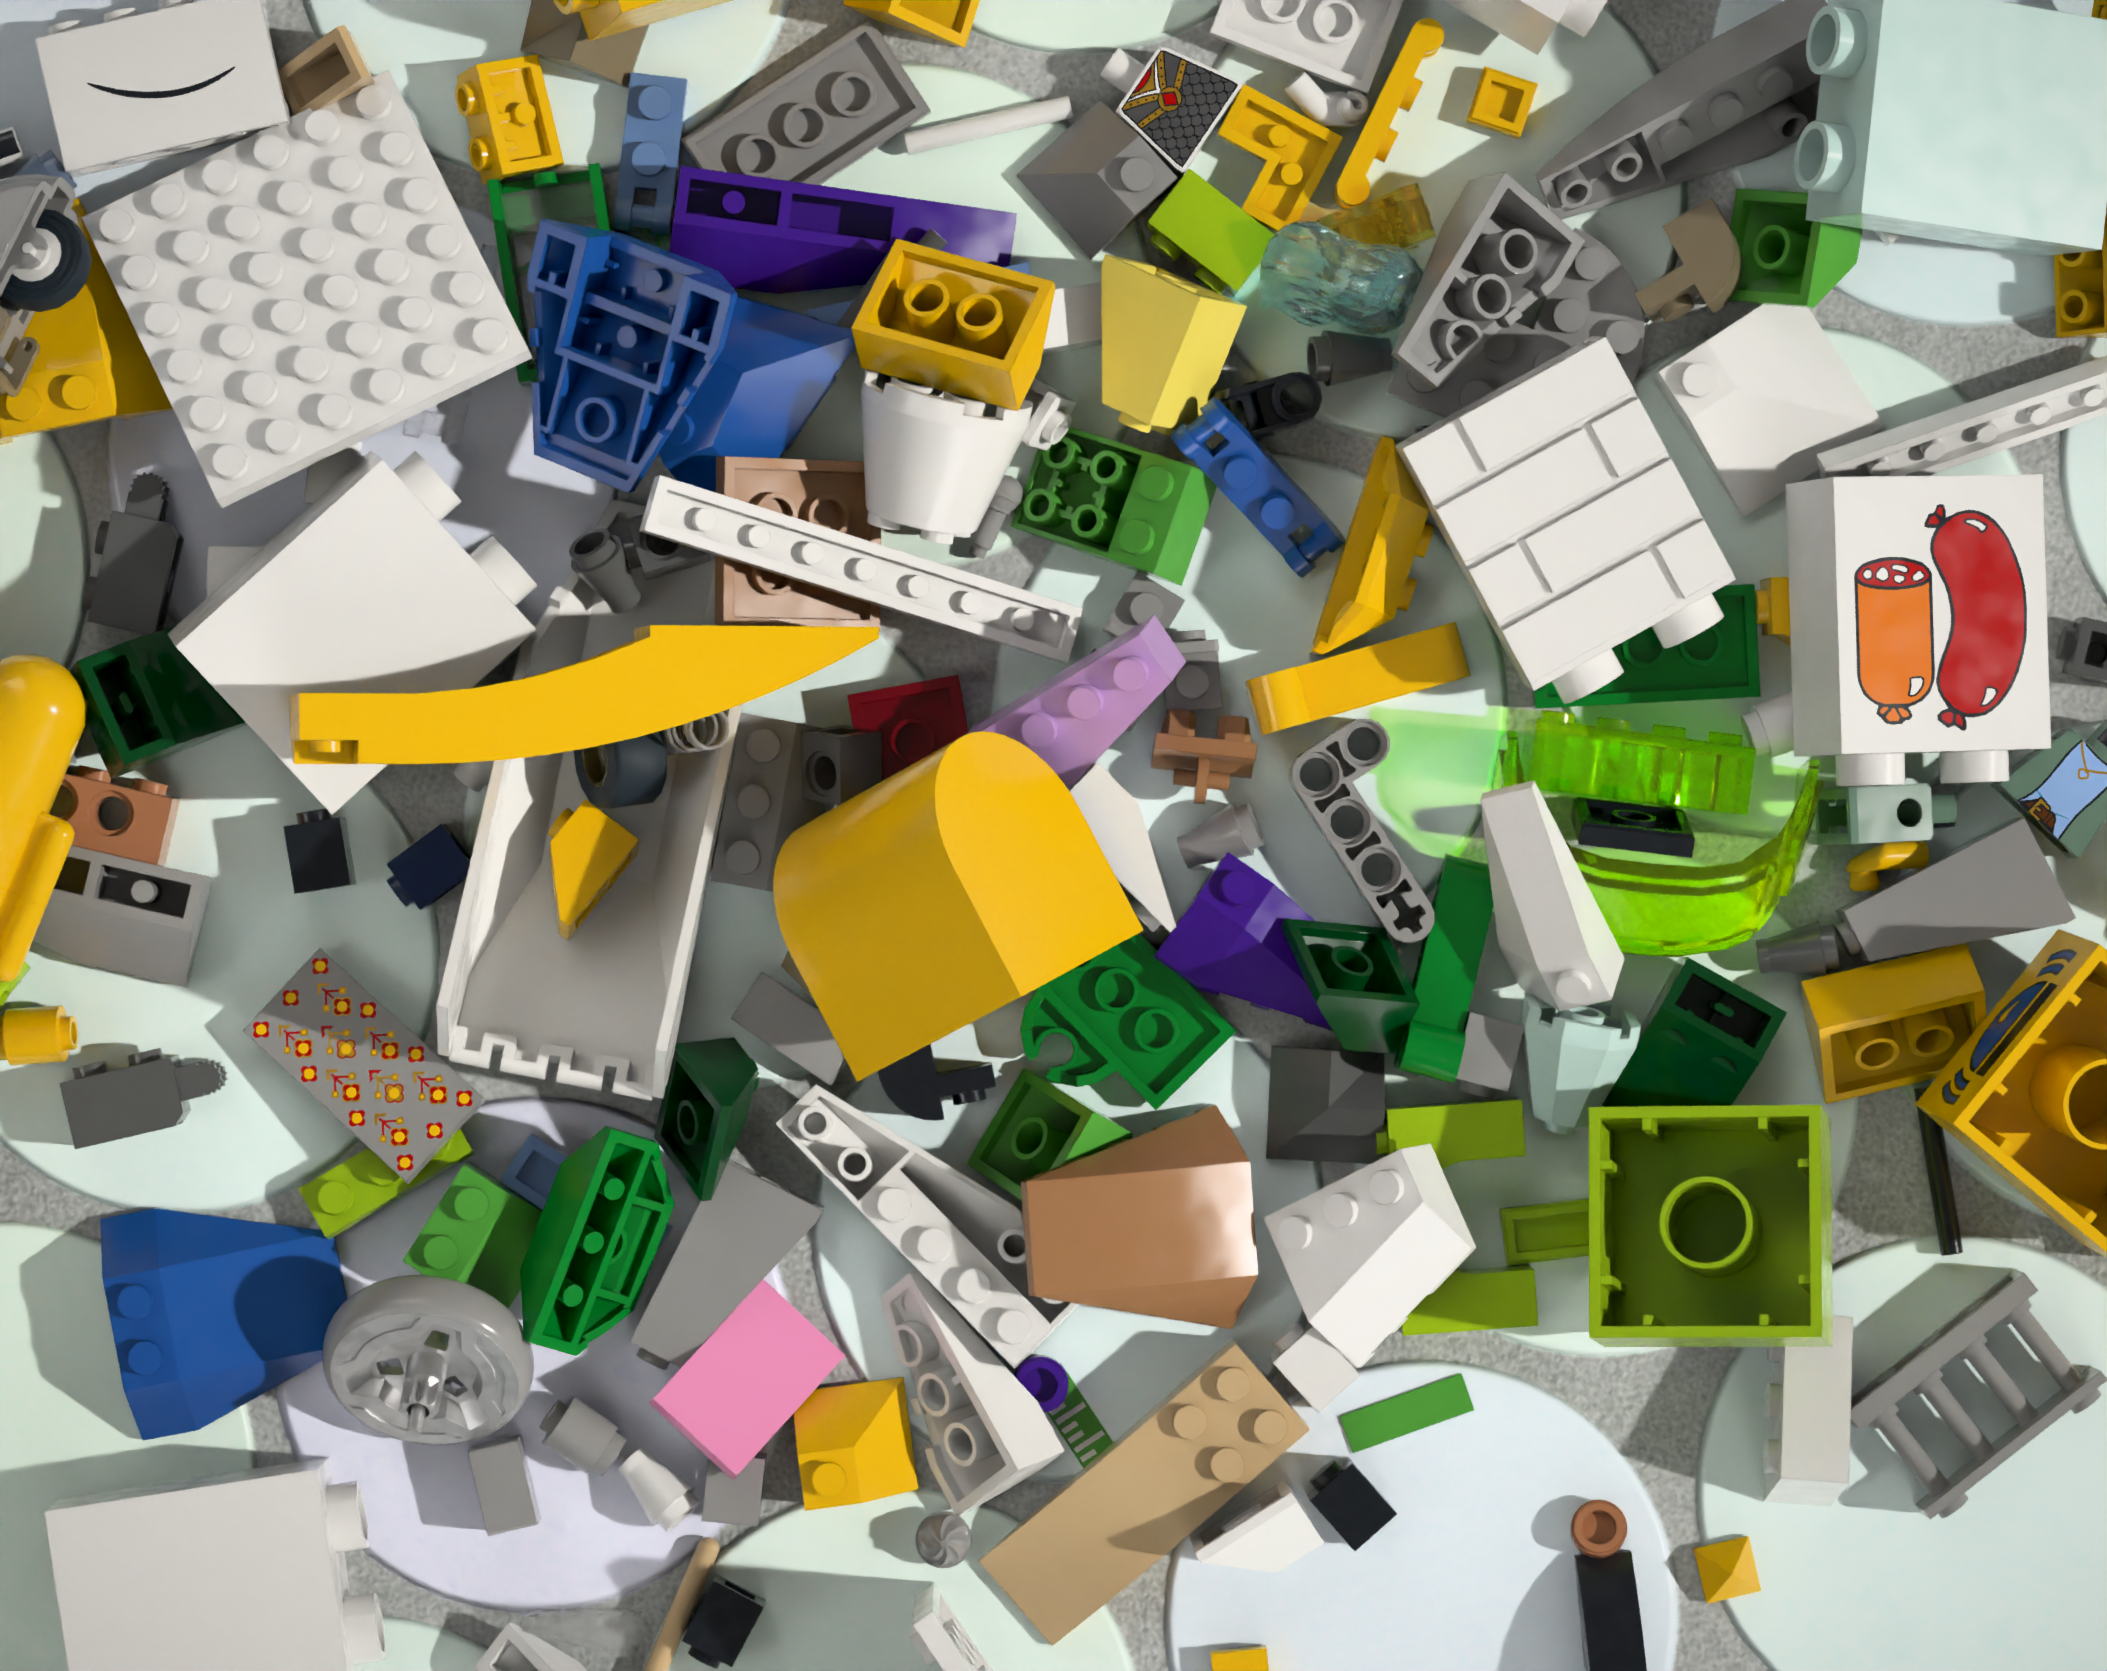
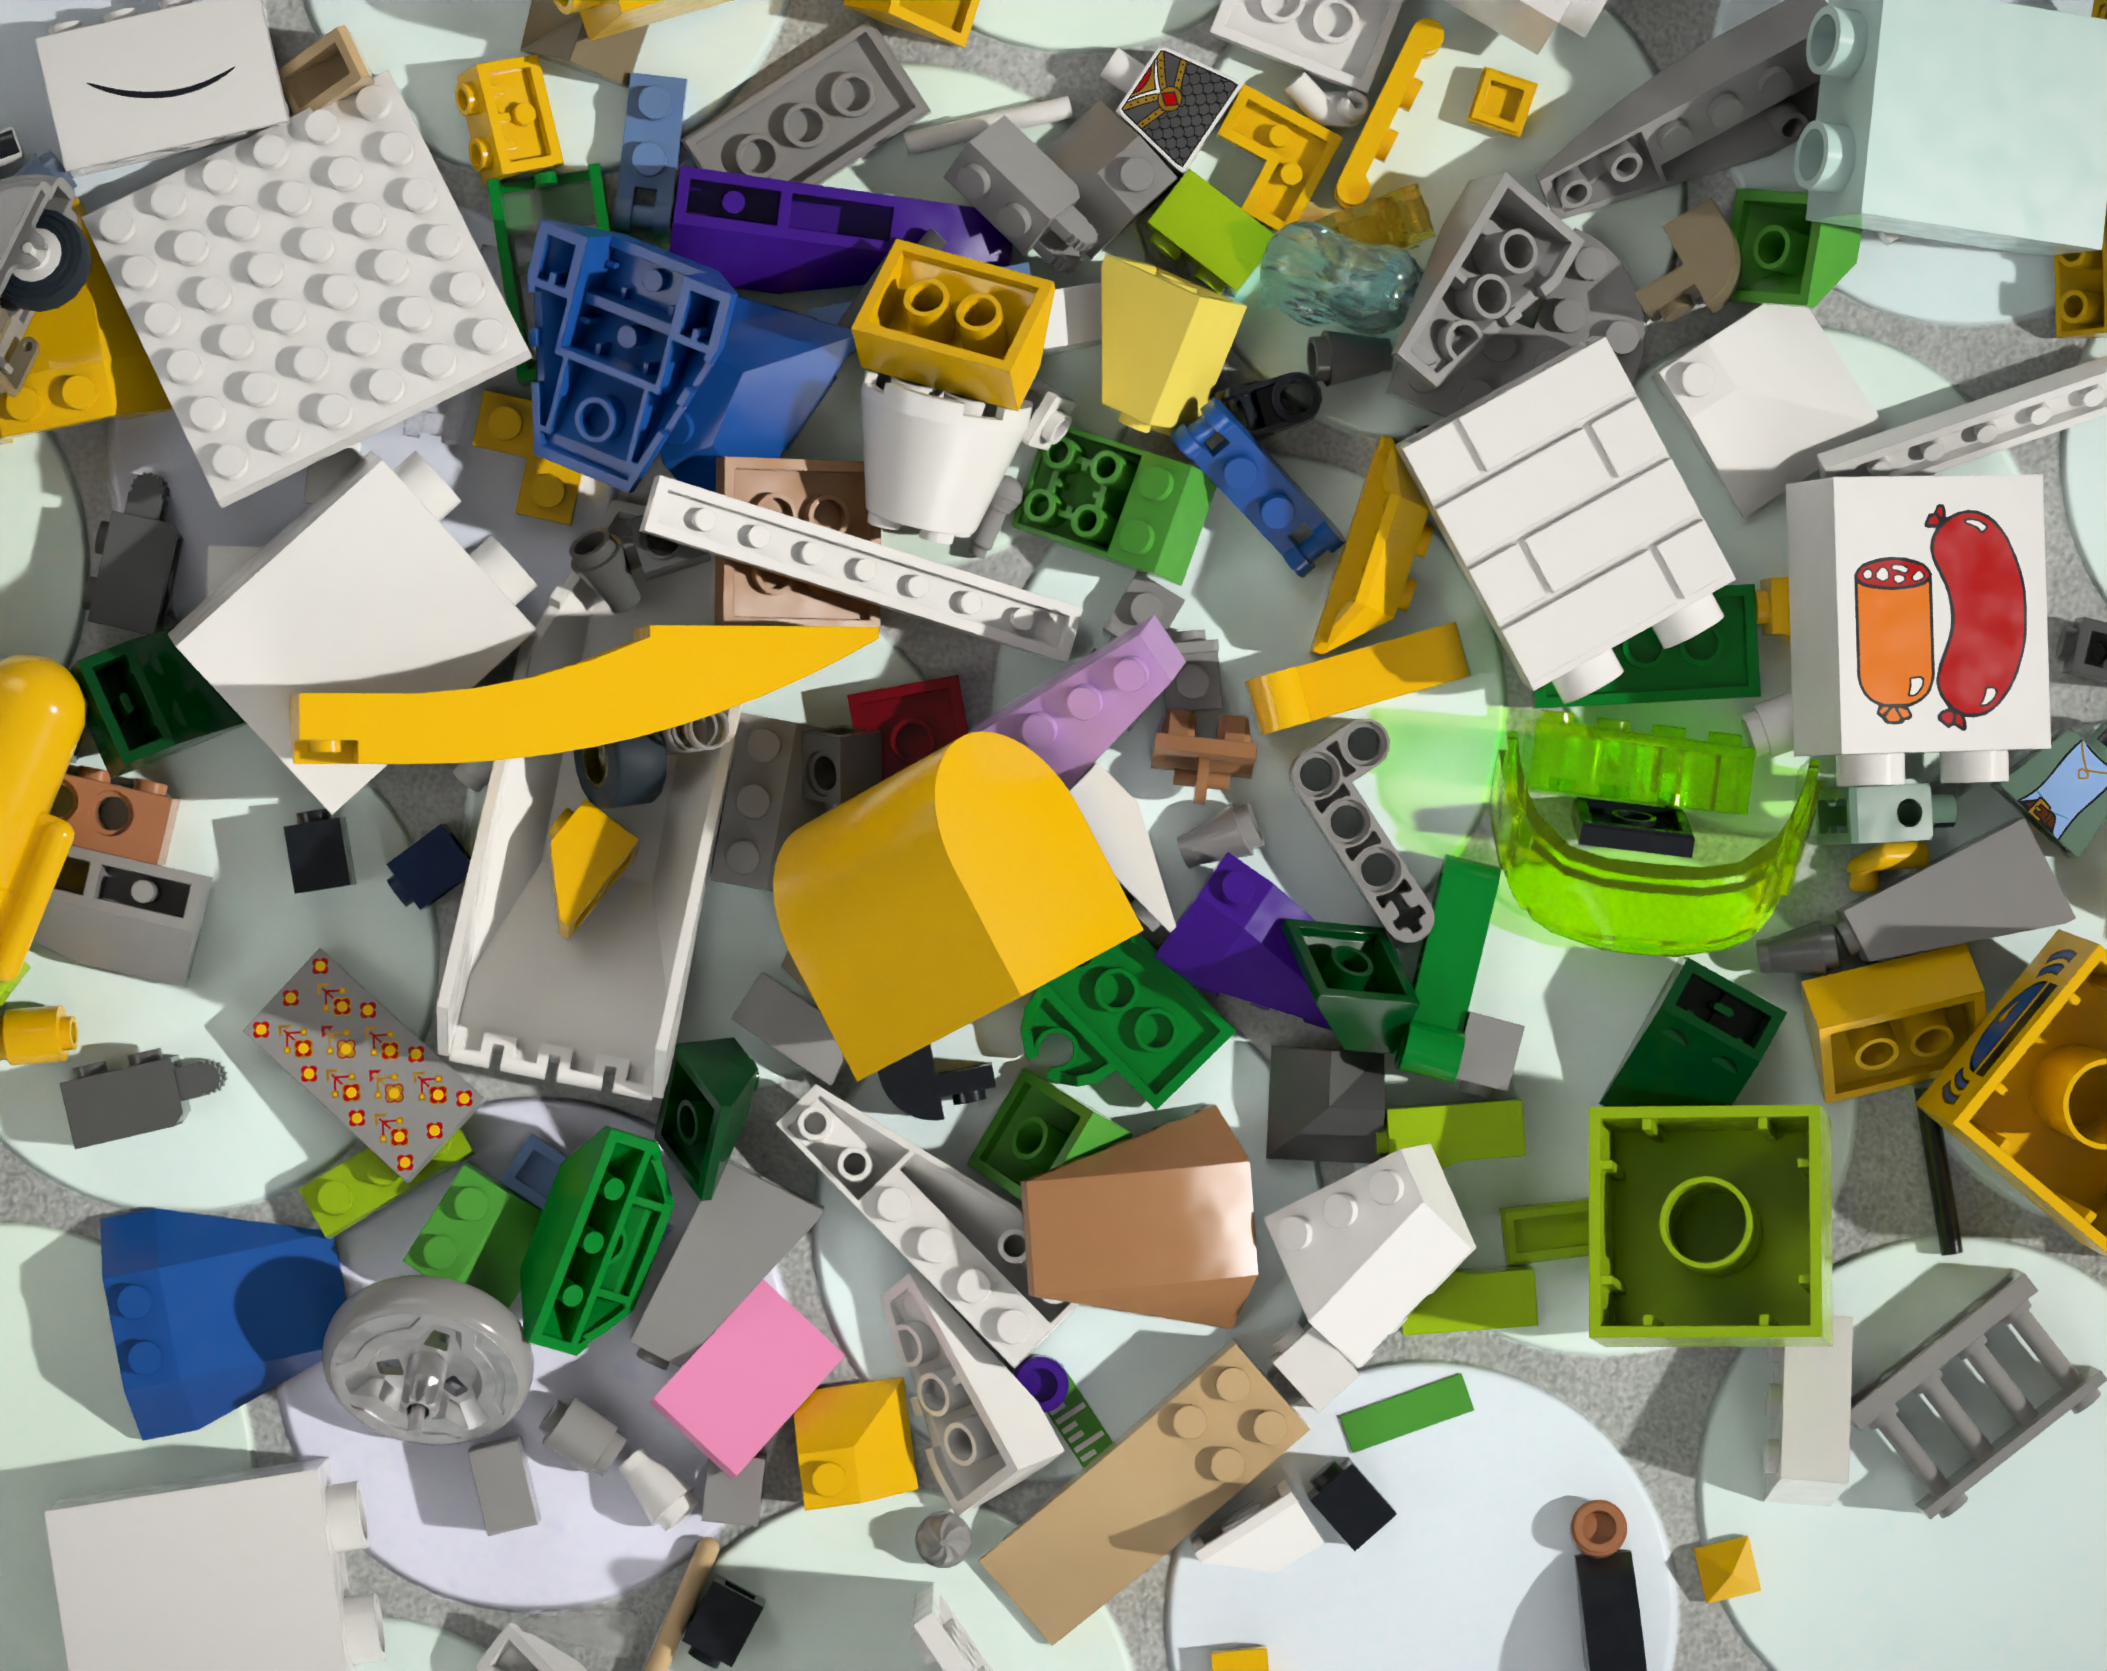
white wedge [1480,780,1625,1011] -> none
light aqua cone [1521,995,1641,1135] -> none
none -> yellow plate [472,390,583,526]
none -> light grey hinge [943,115,1099,274]

